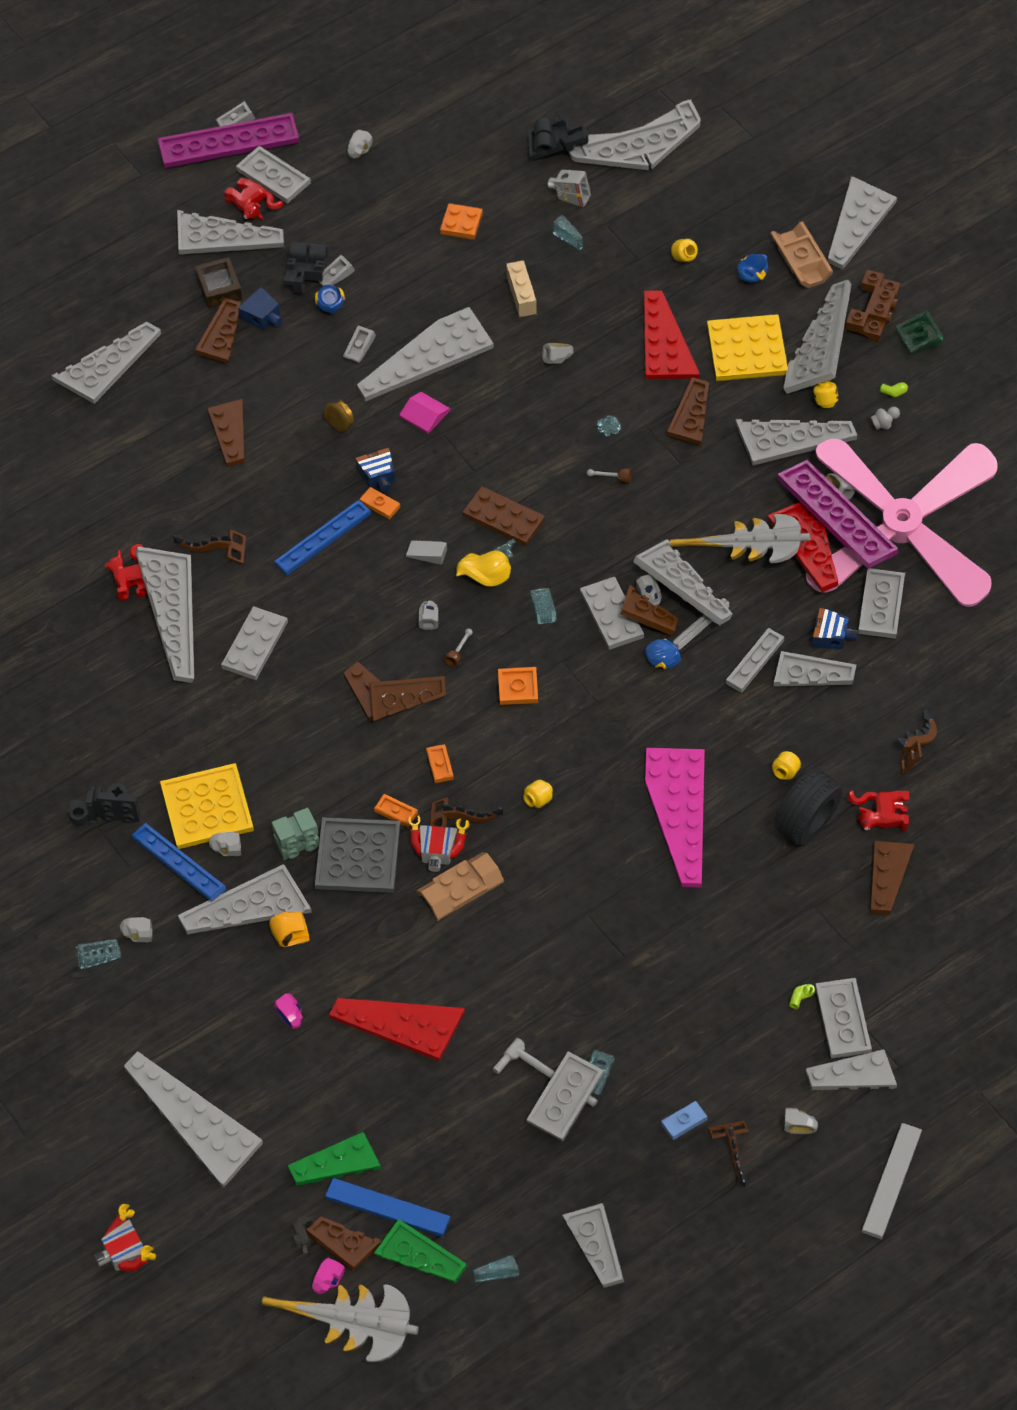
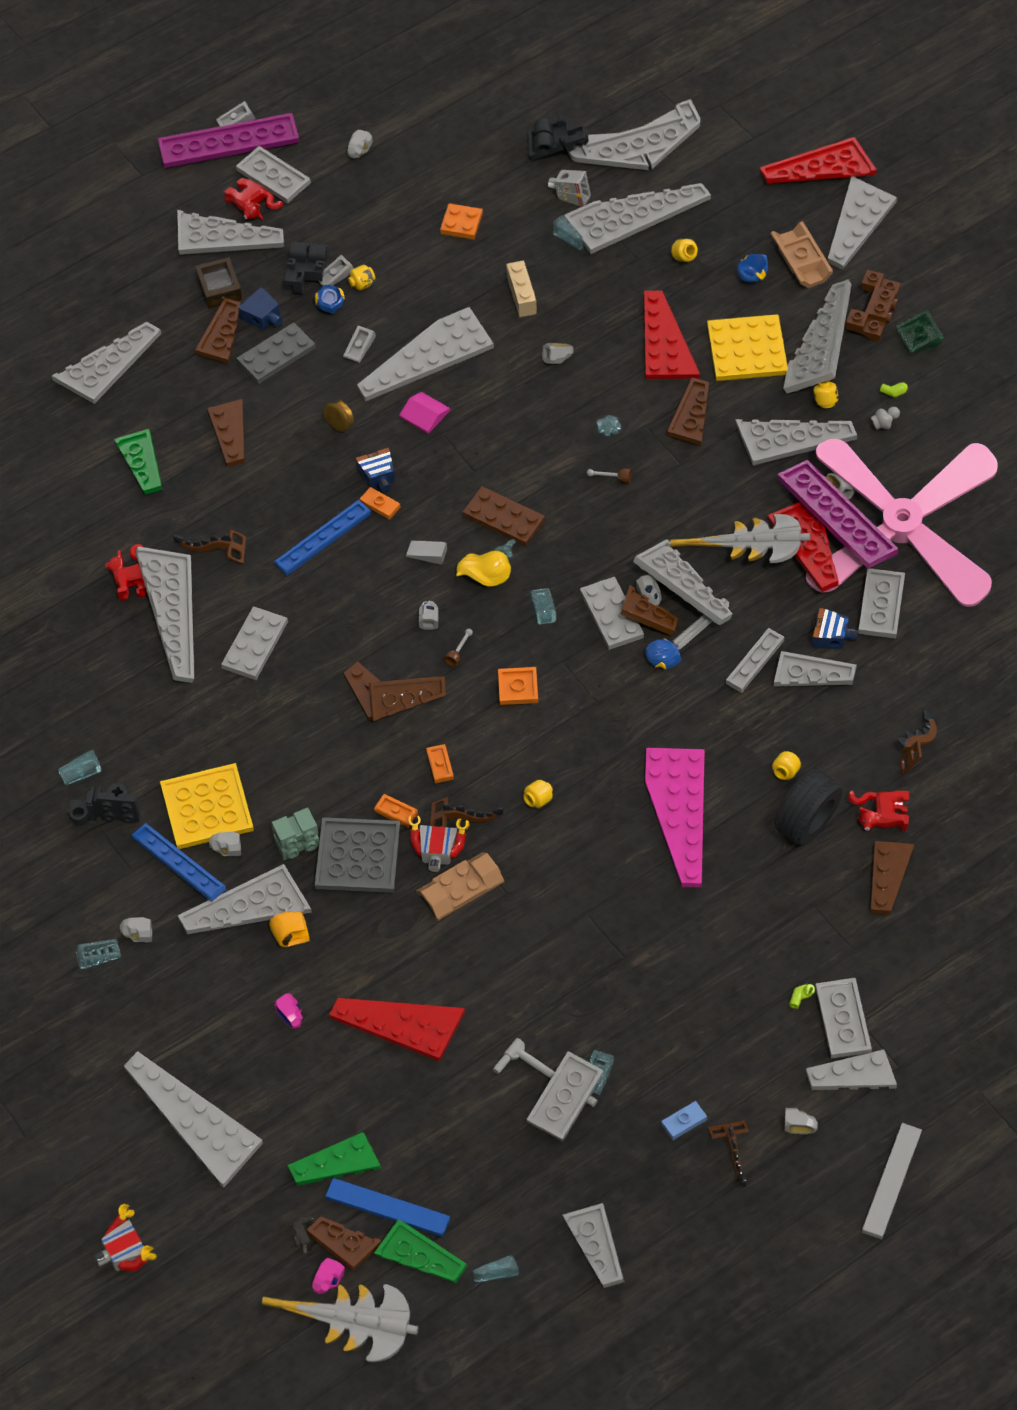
none -> clear light blue slope [58,750,101,786]
none -> green wing [114,429,163,495]
none -> dark grey plate [237,323,316,384]
none -> yellow head [348,265,375,291]
none -> light grey wing [564,183,711,254]
none -> red wing [760,137,876,183]

